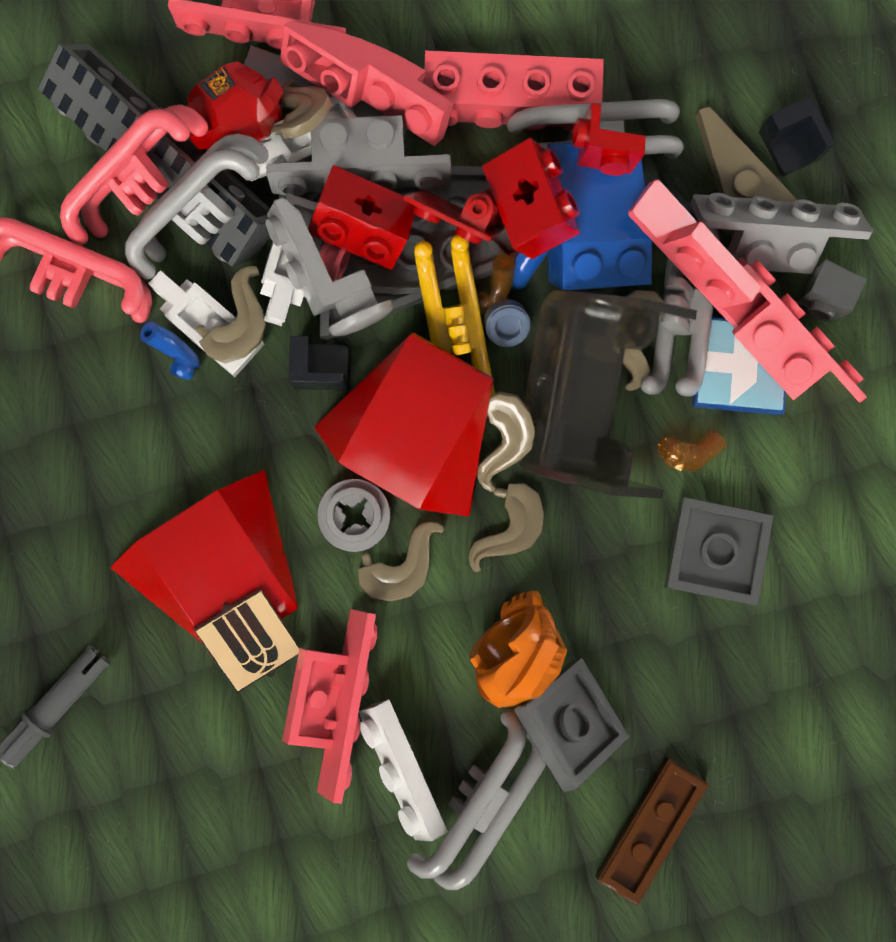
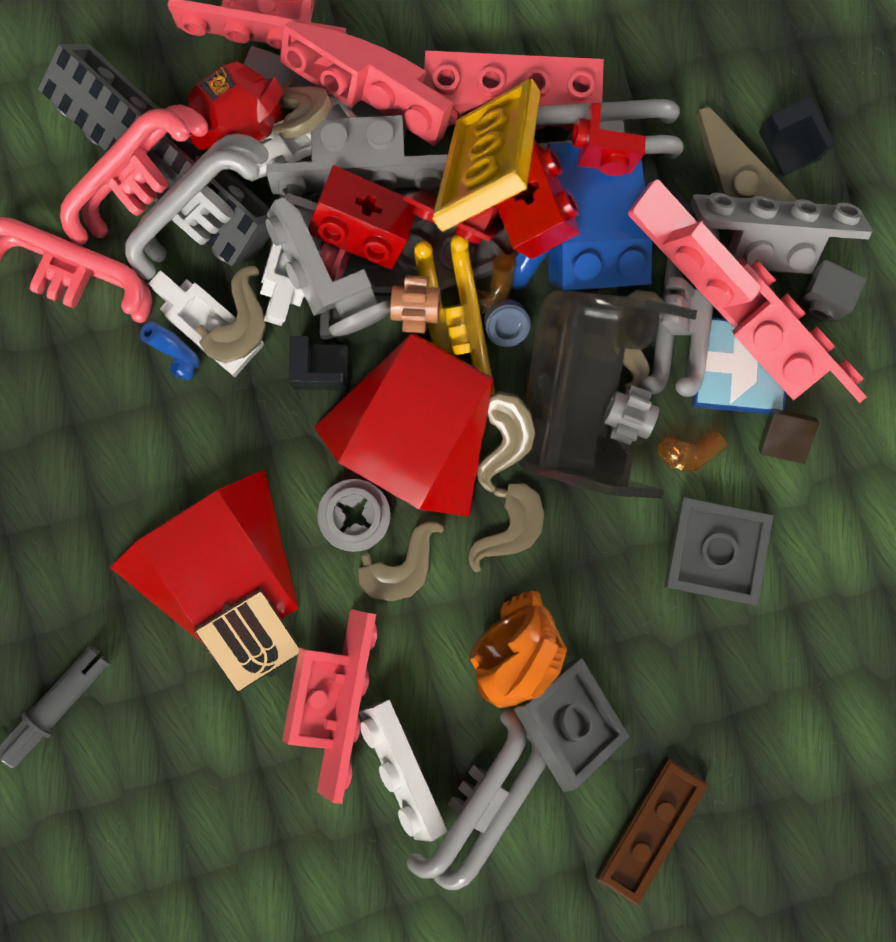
none -> nougat gear [391,275,441,333]
none -> yellow tile [432,79,540,232]
none -> light grey gear [603,385,659,445]
none -> dark brown tile [759,408,819,464]

